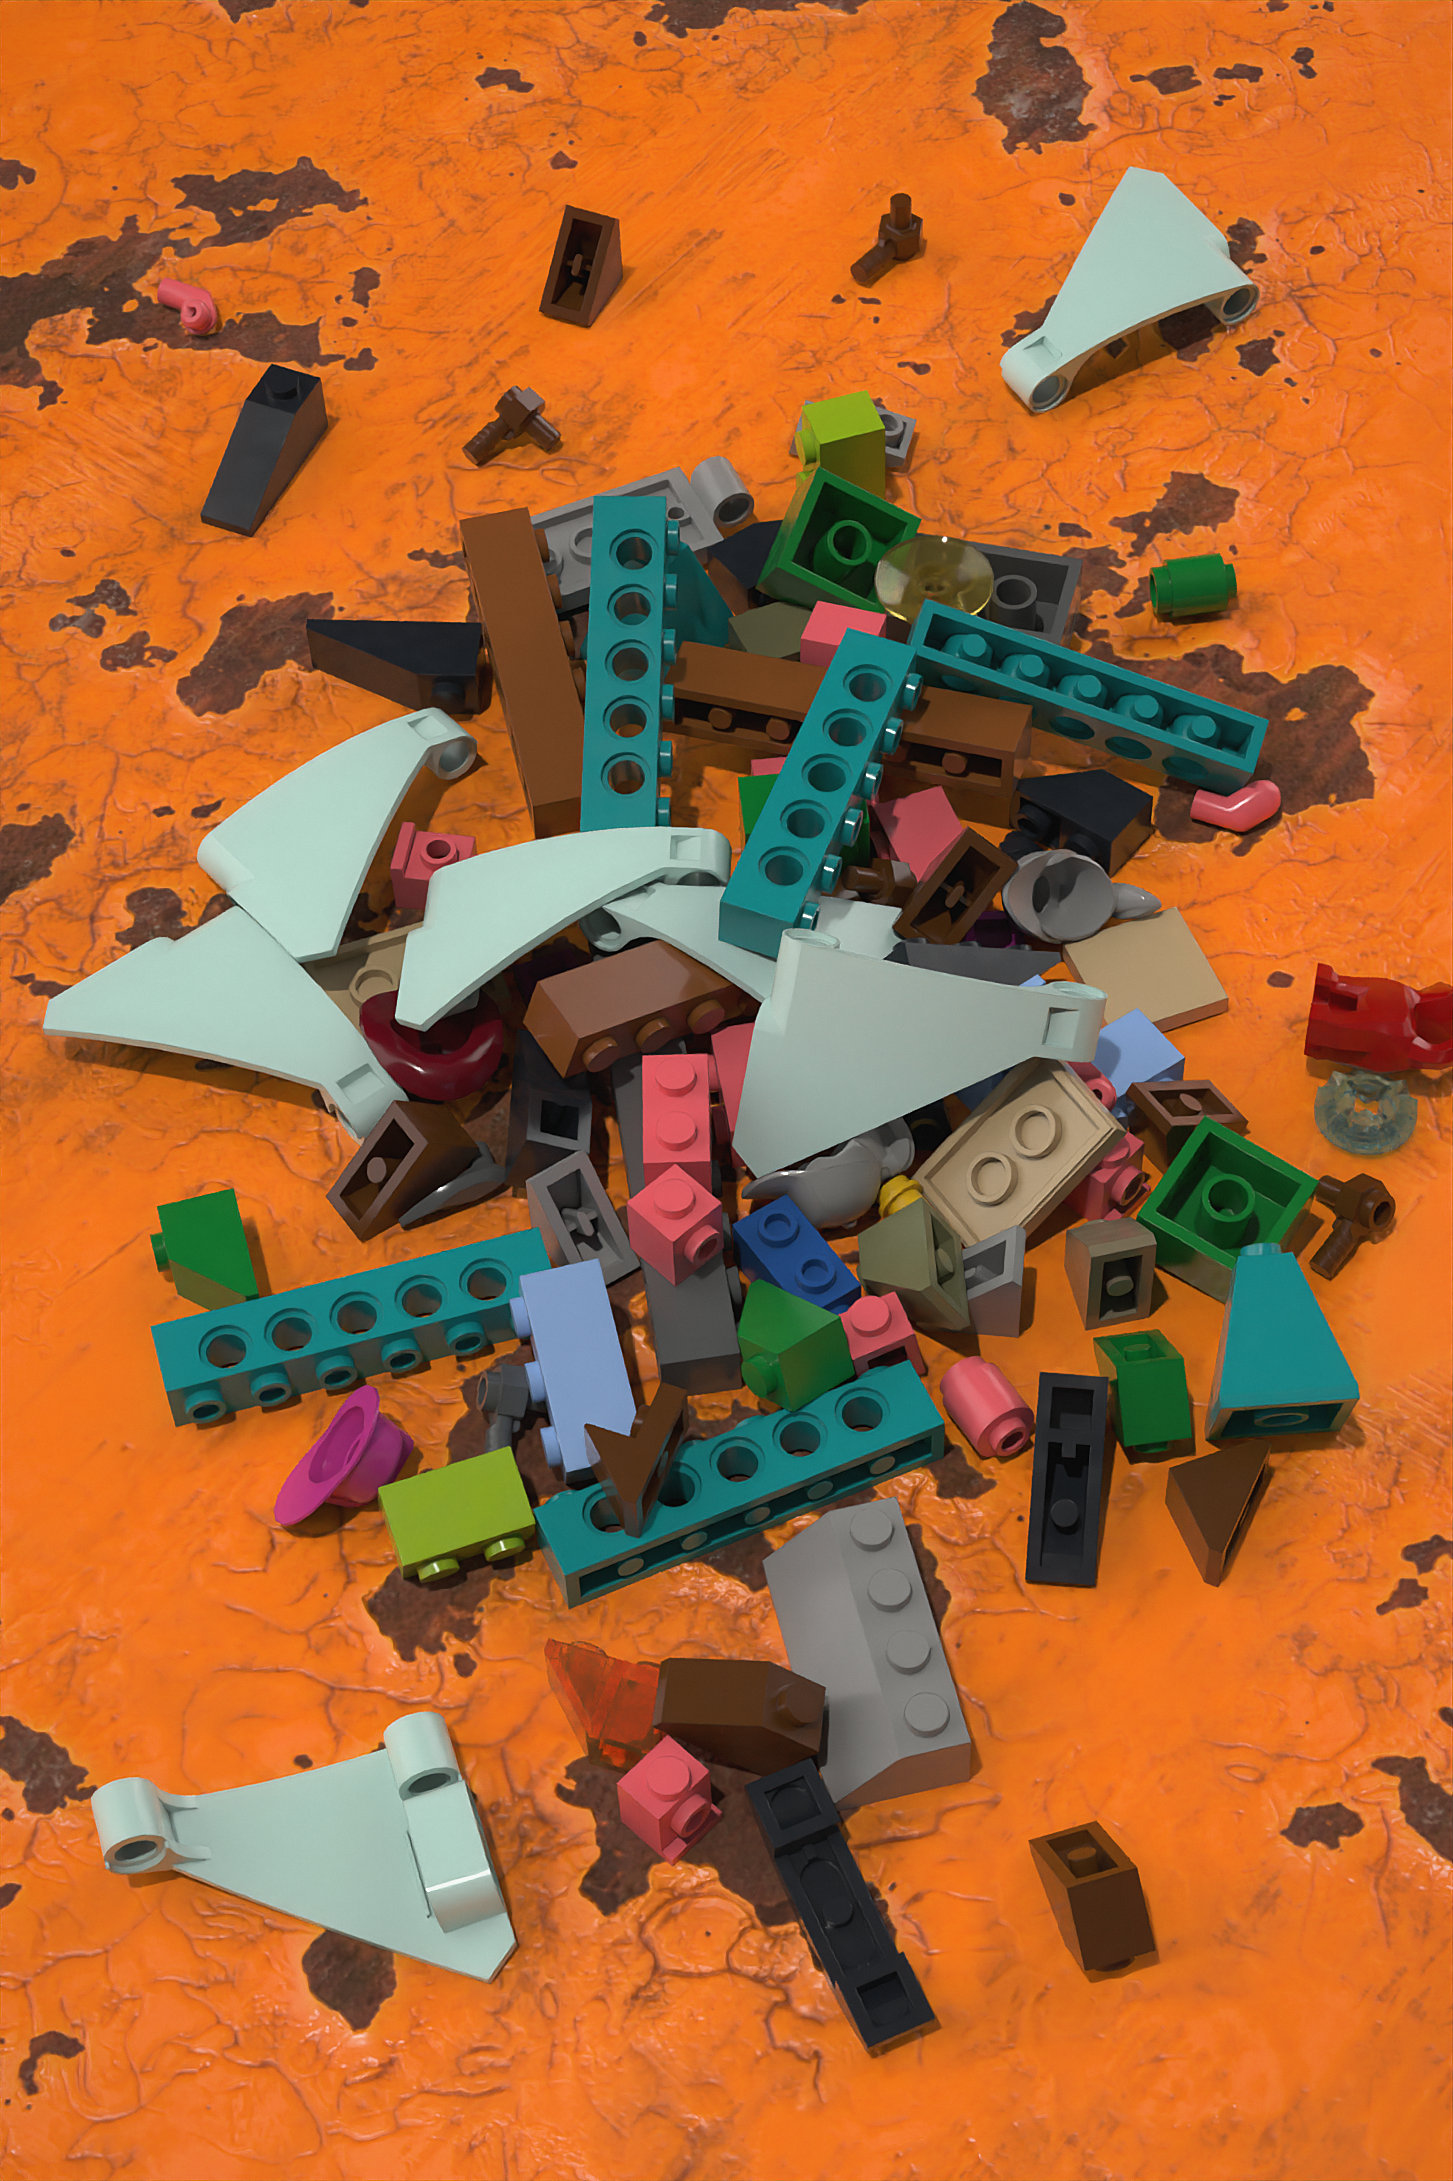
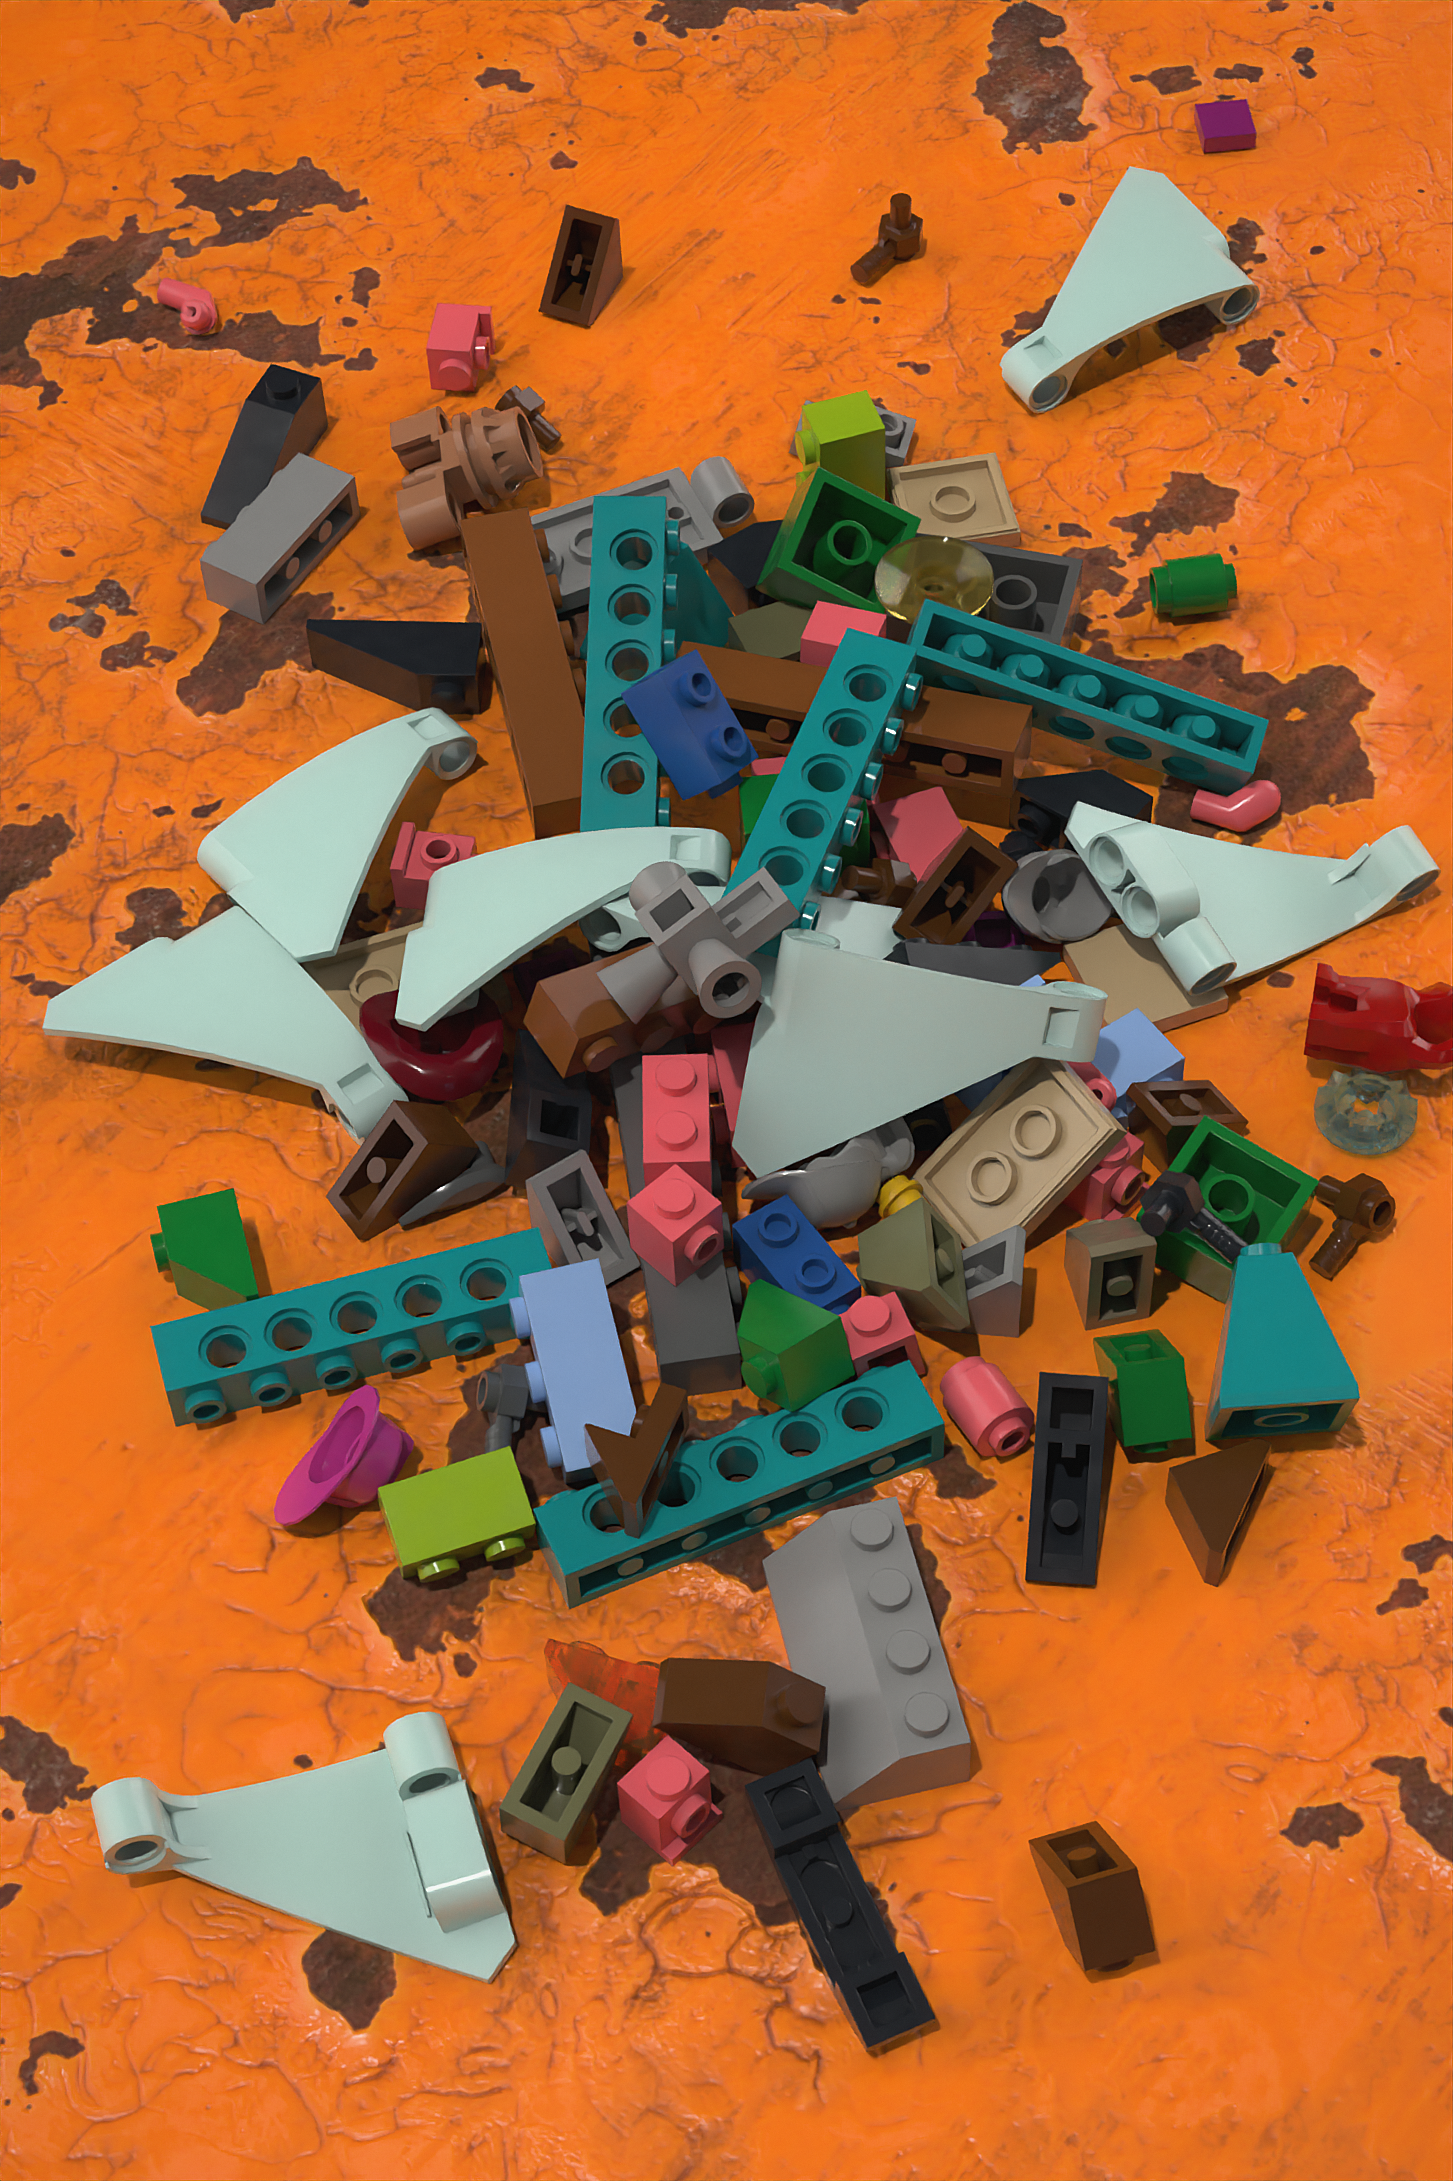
none -> light grey brick [199,453,361,624]
none -> nougat beam [390,406,543,551]
none -> coral brick [426,303,496,392]
none -> olive slope [499,1682,633,1864]
none -> light grey brick [596,861,801,1024]
none -> blue brick [620,649,759,801]
none -> tan tile [885,452,1021,548]
none -> light aqua panel [1064,801,1441,996]
none -> black piece [1140,1170,1248,1263]
none -> magenta tile [1194,99,1257,153]

